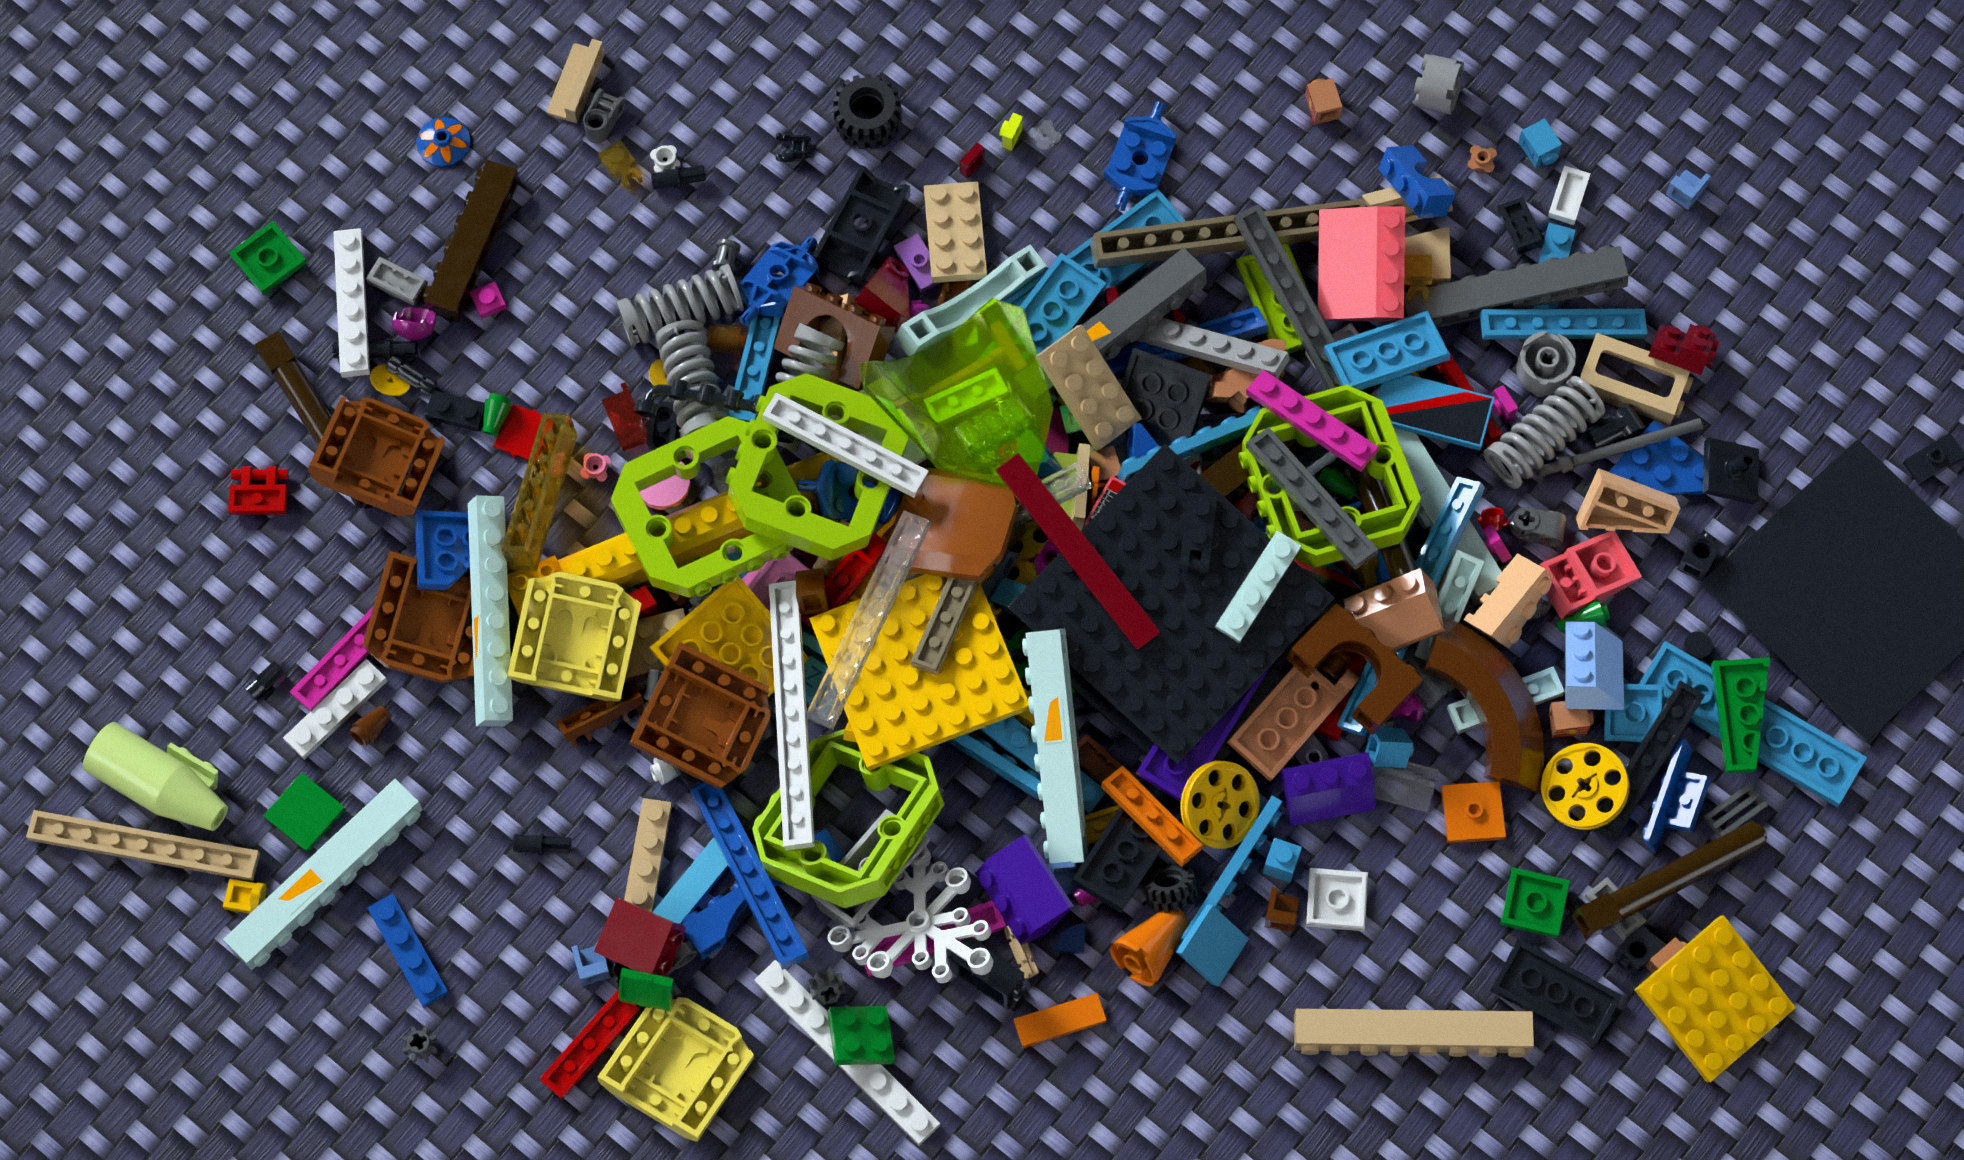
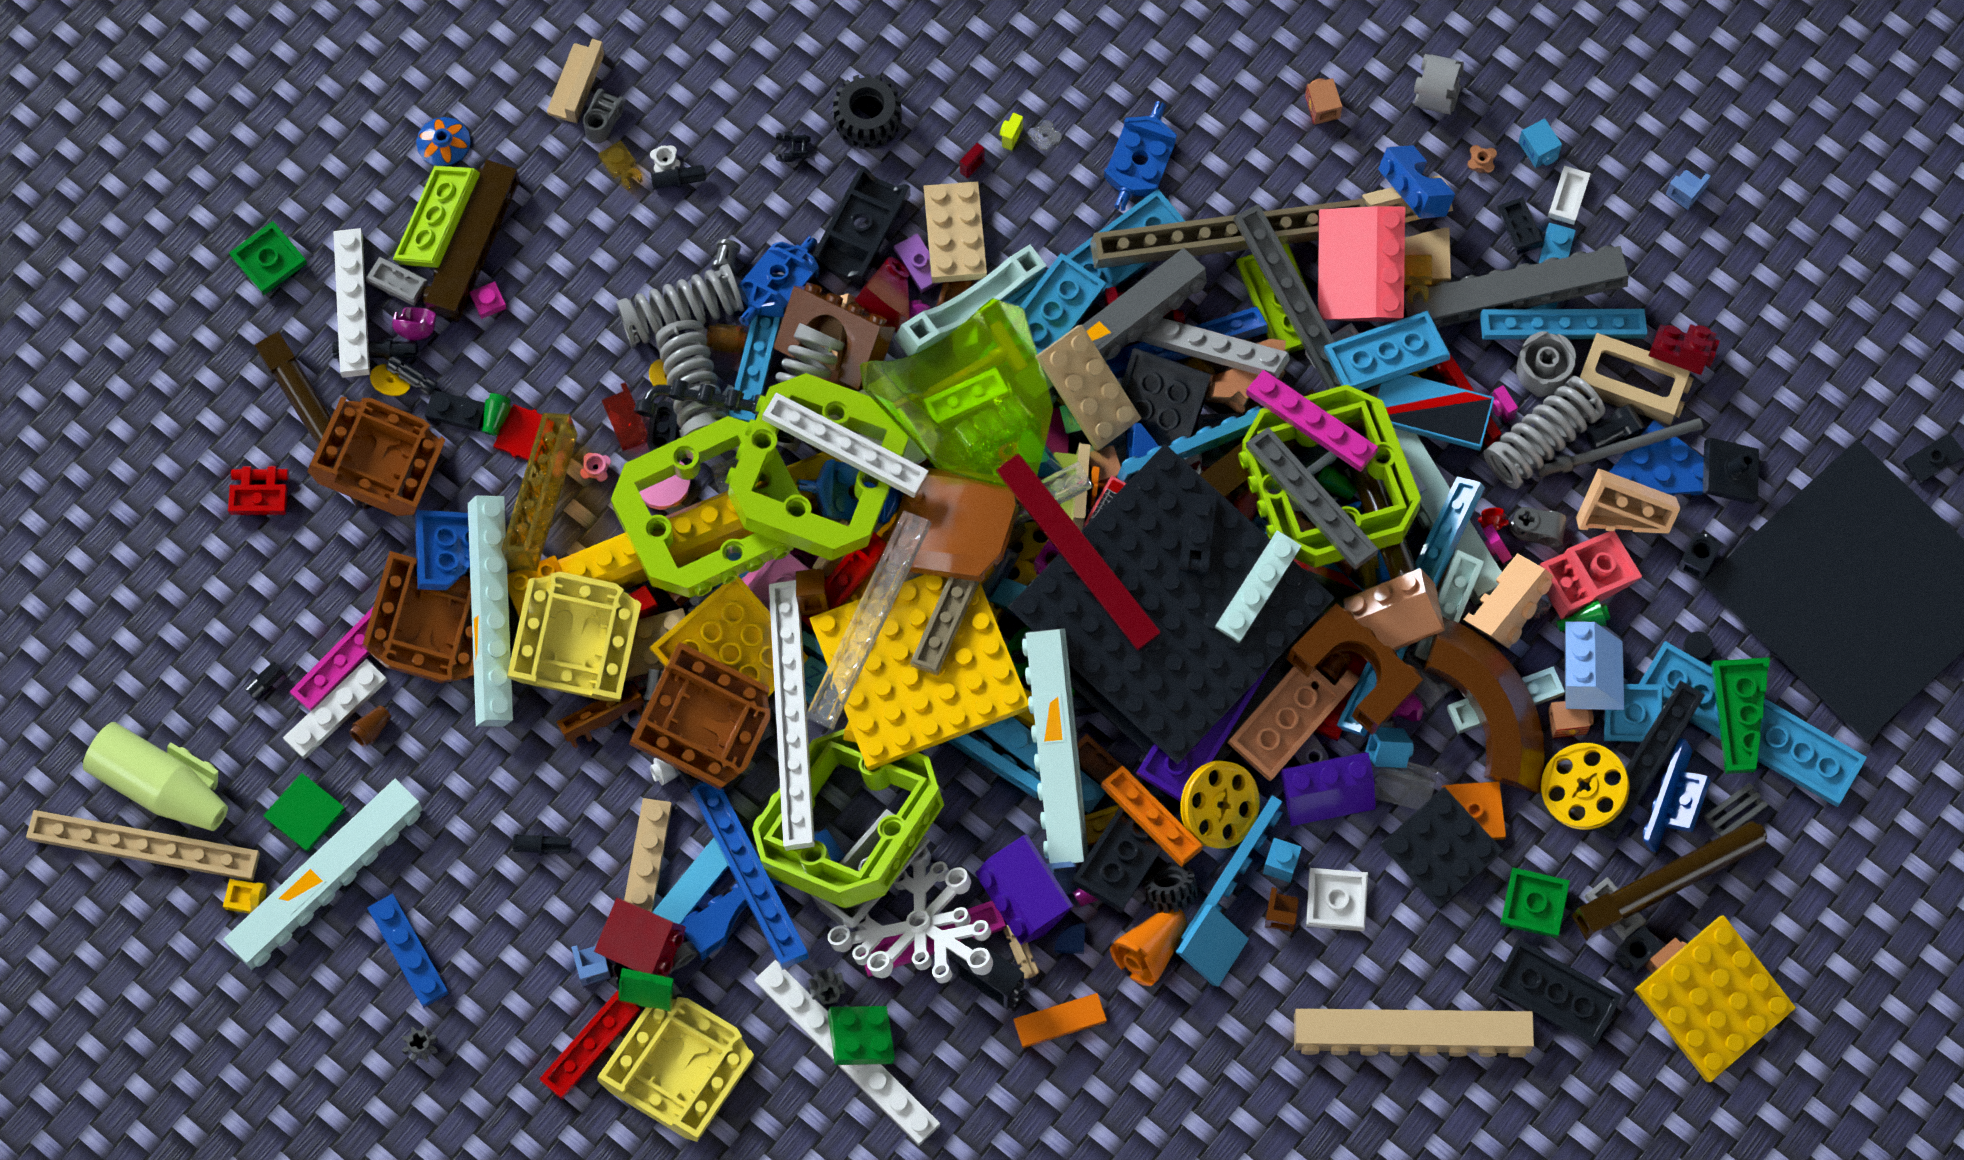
none -> lime tile [393,166,480,268]
none -> black plate [1380,787,1504,910]

